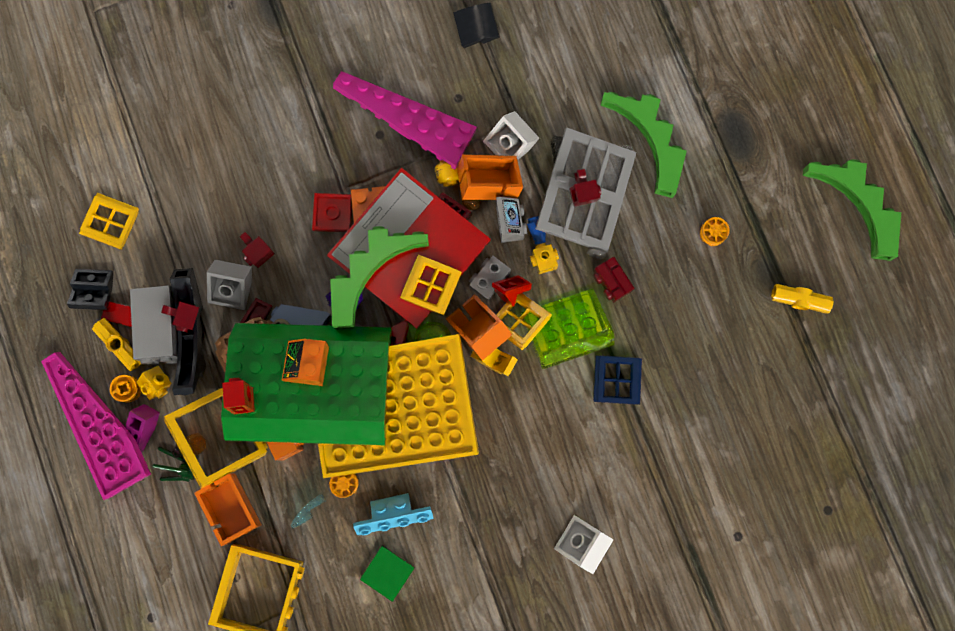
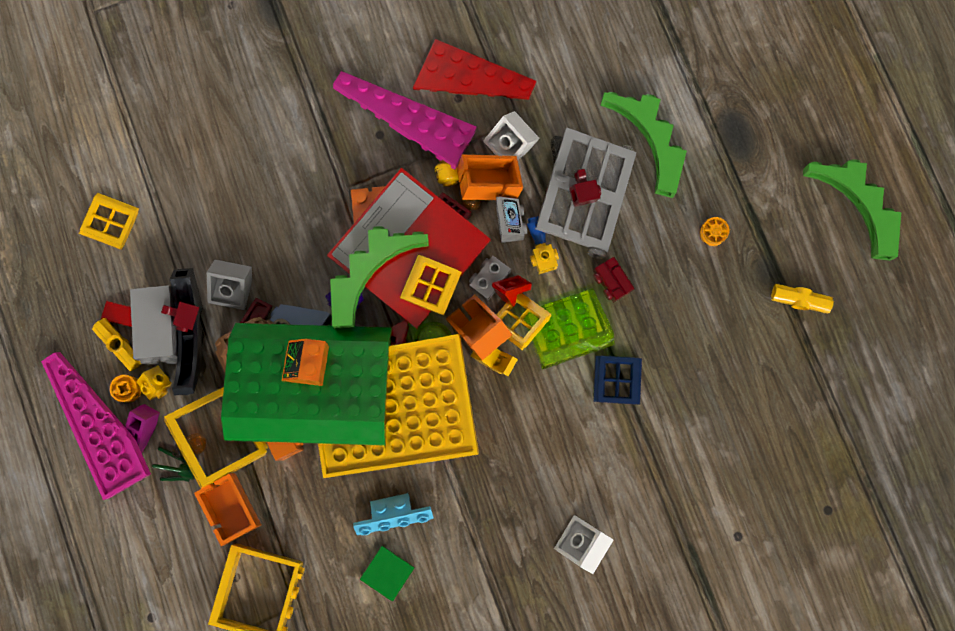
black slope [67,269,113,310] -> none
red brick [222,378,255,415] -> none
dark red brick [239,232,275,268] -> none
clear light blue slope [290,494,326,529] -> none
red plate [312,193,352,232] -> none
light orange wheel [329,474,359,498] -> none
black slope [453,2,500,48] -> none
none -> red wing [413,39,537,100]

